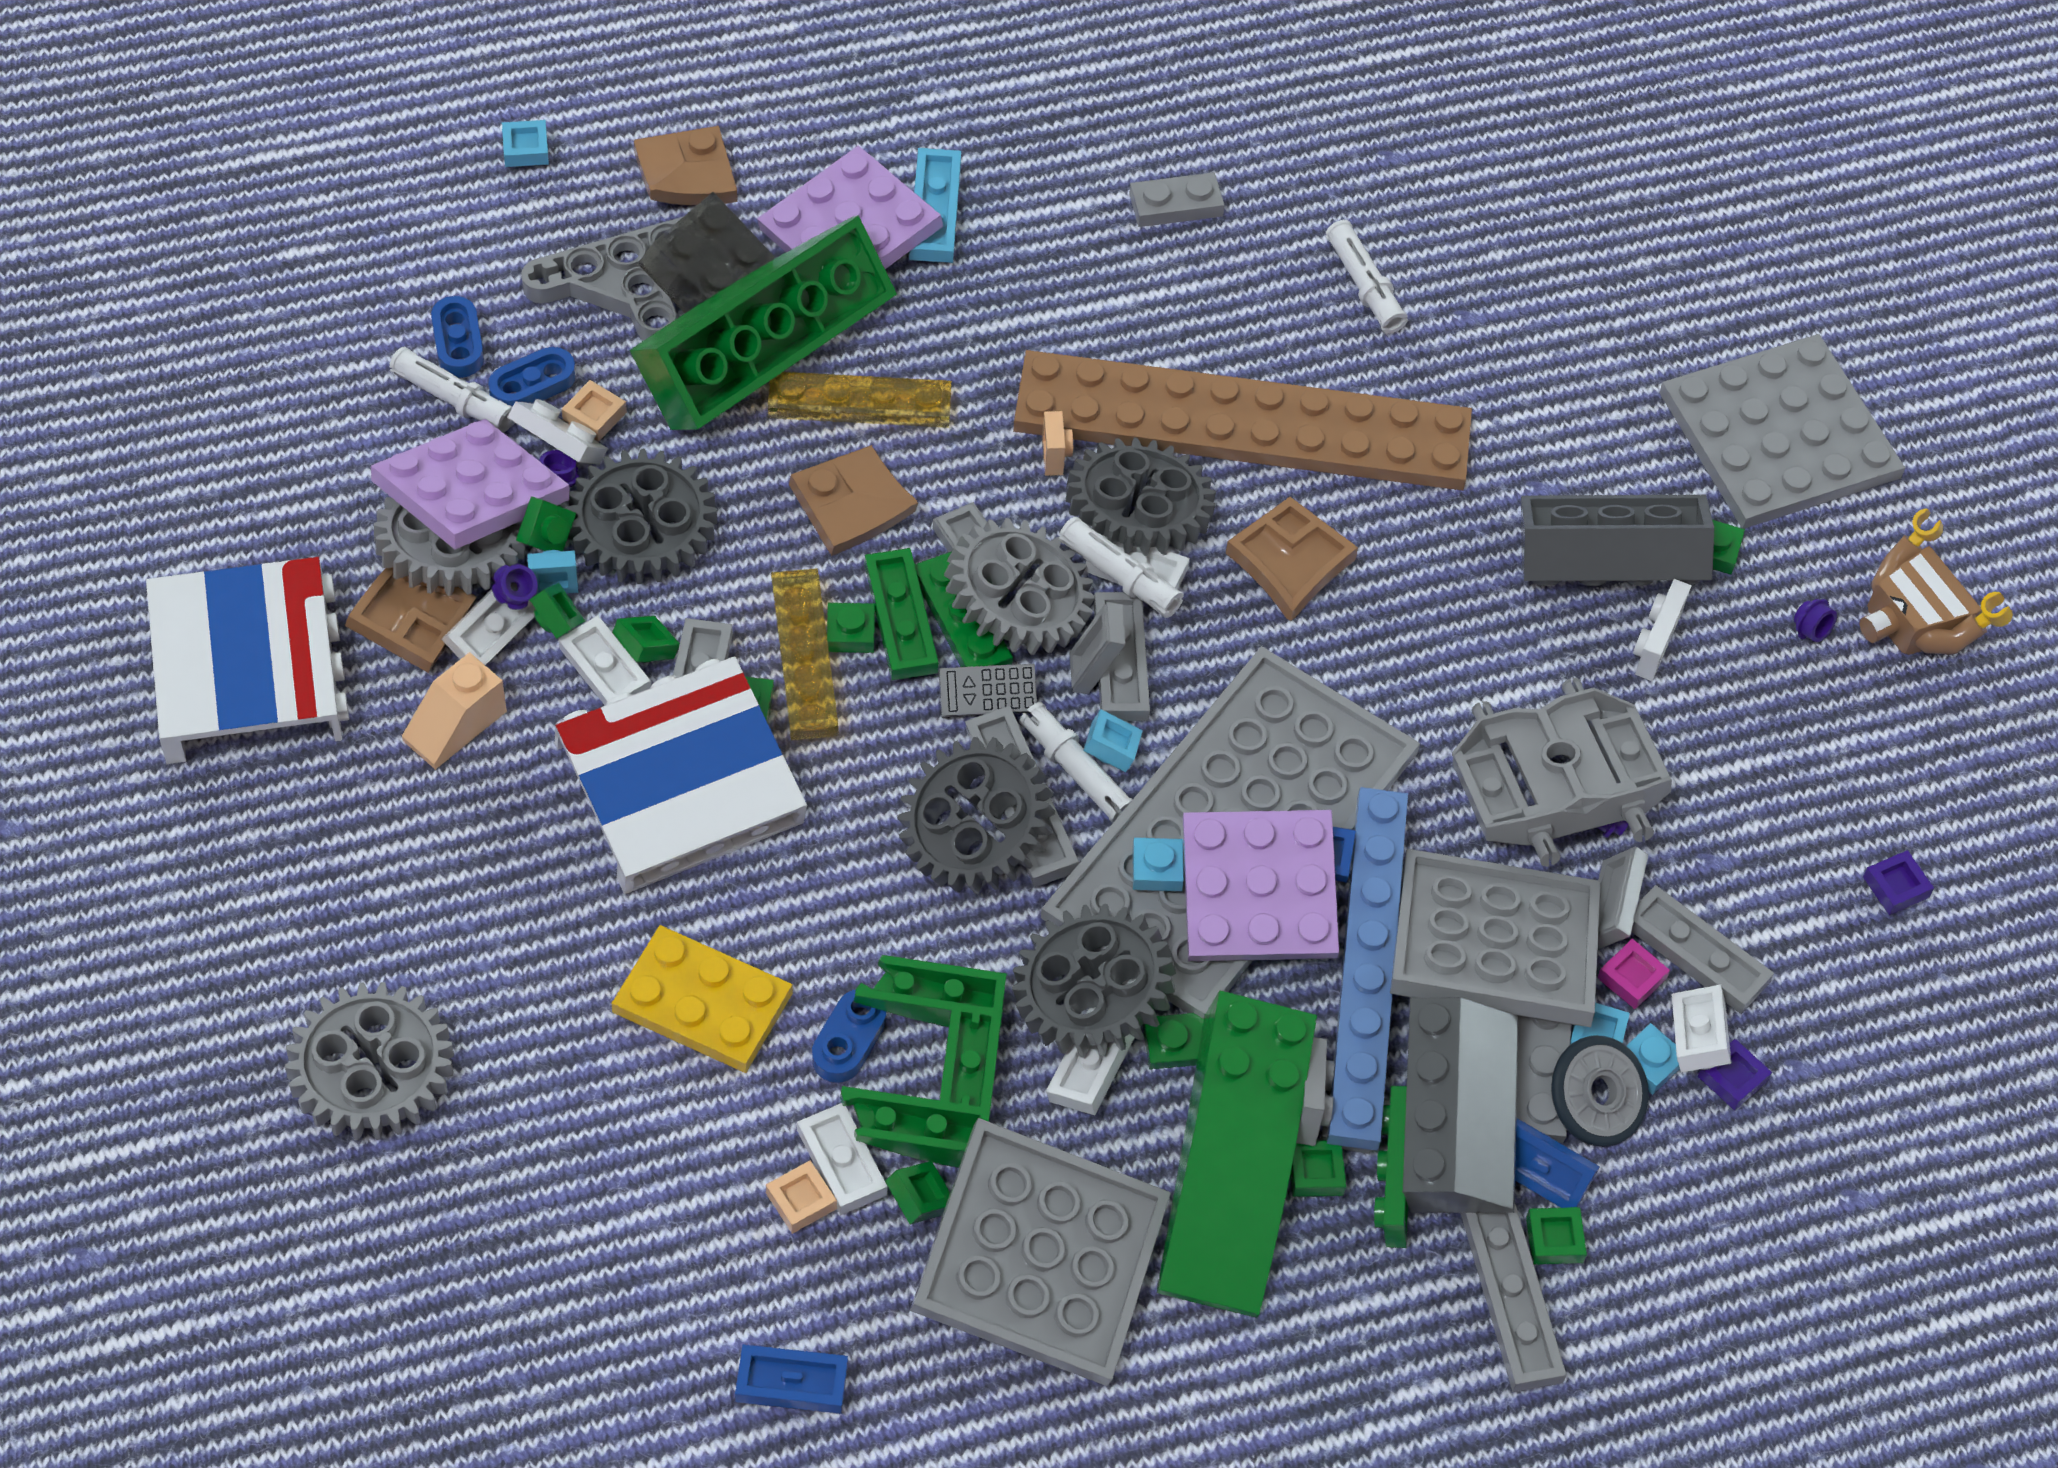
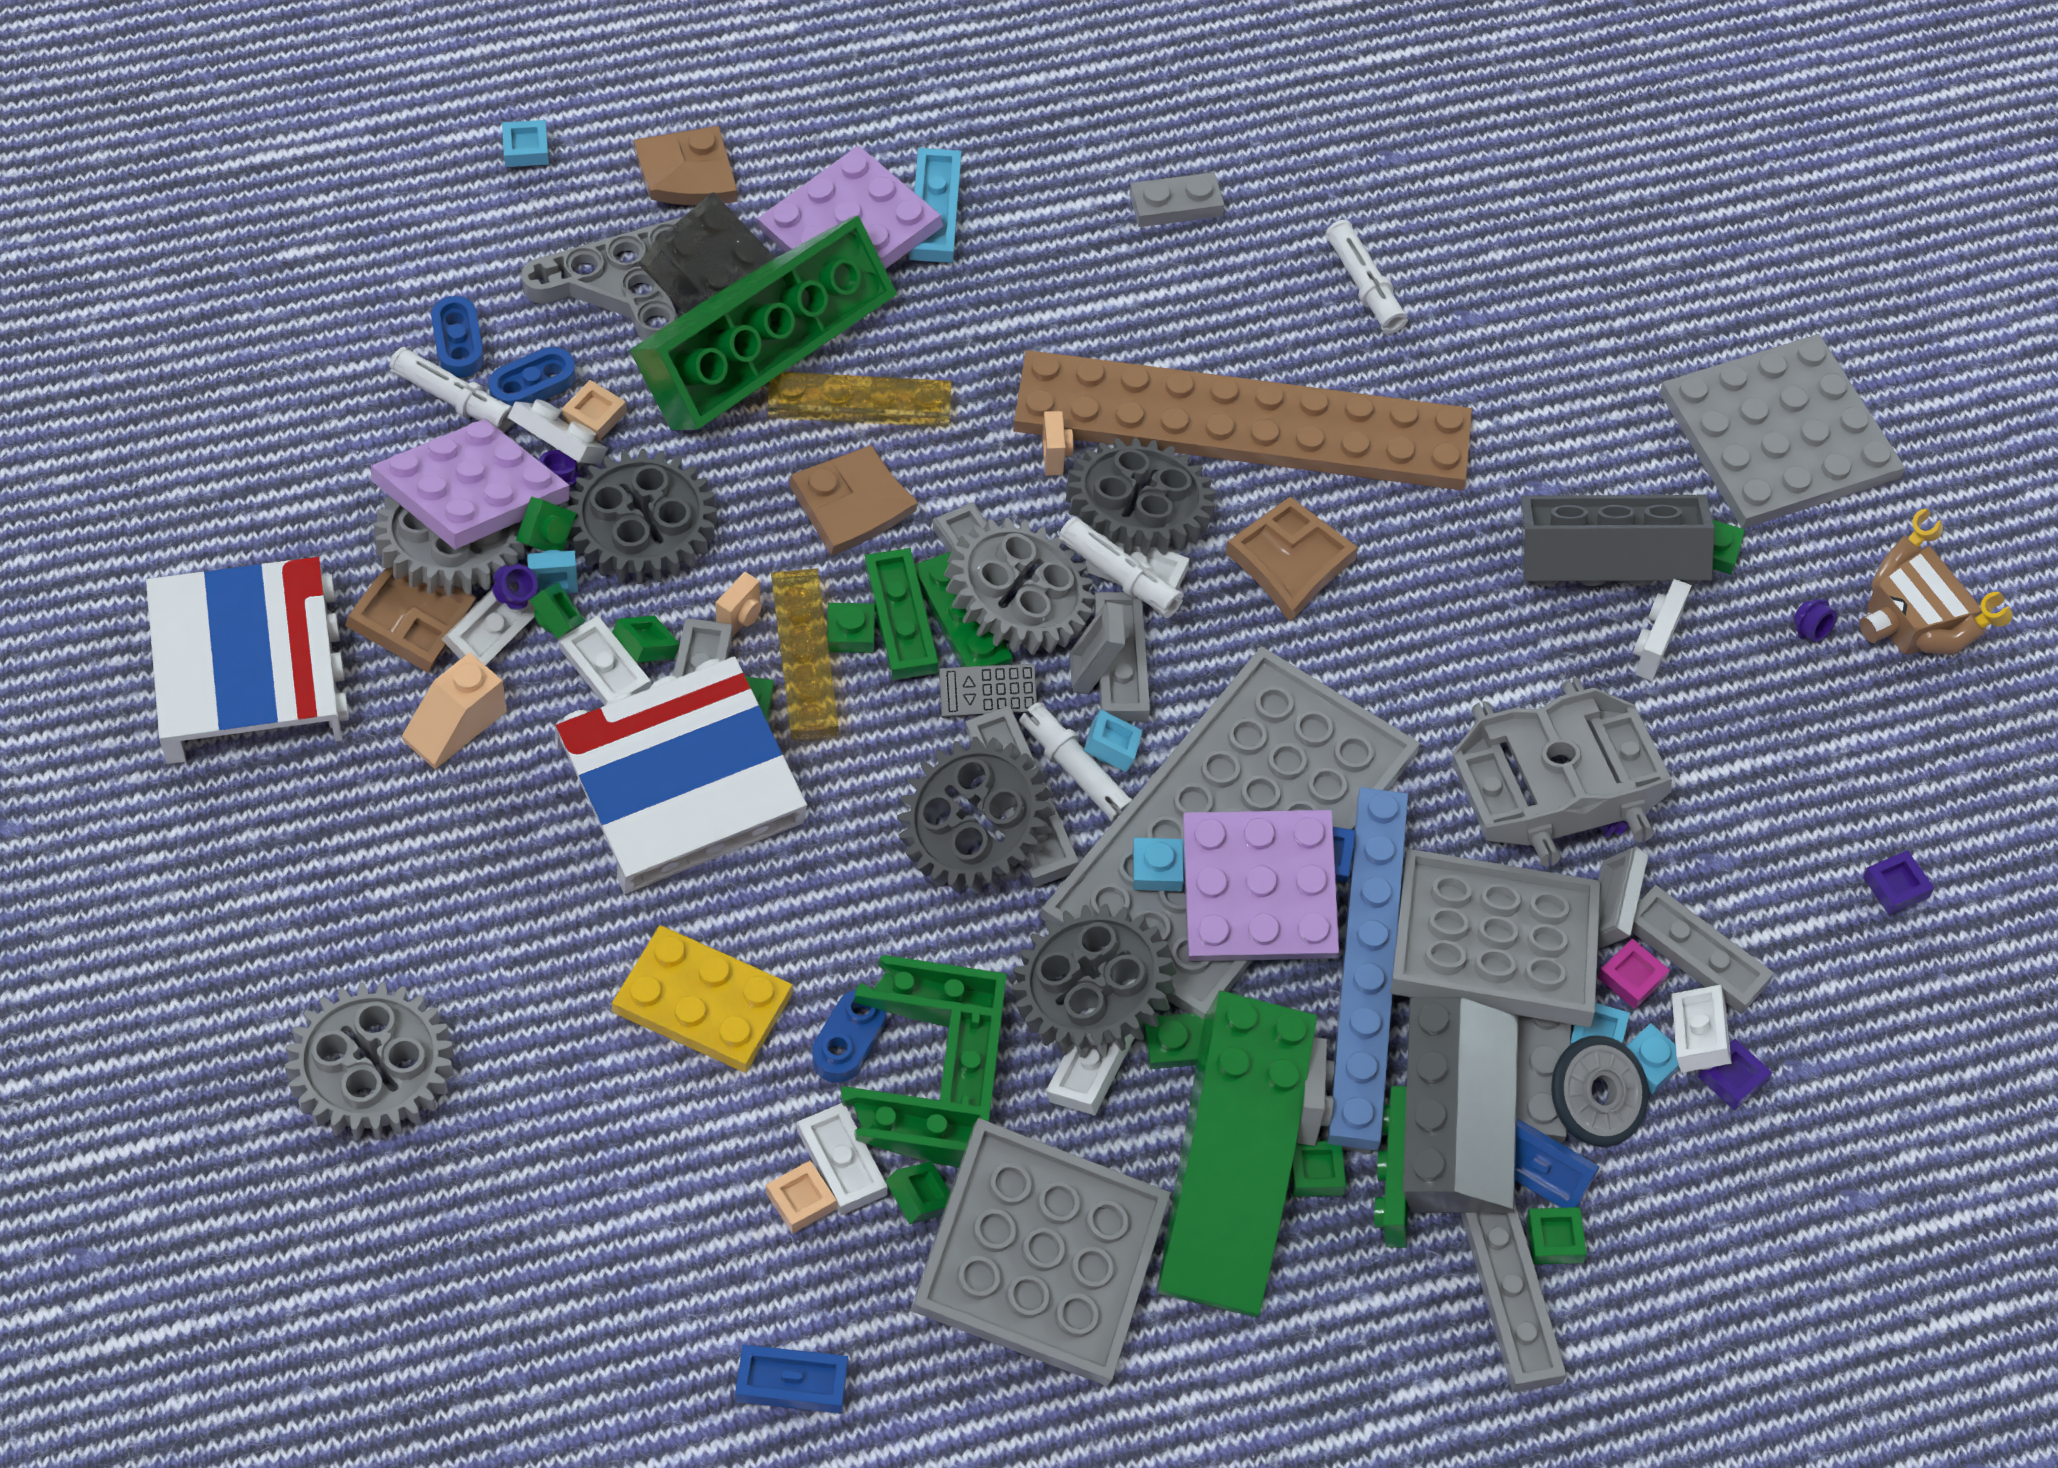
none -> light nougat plate [715,572,762,637]

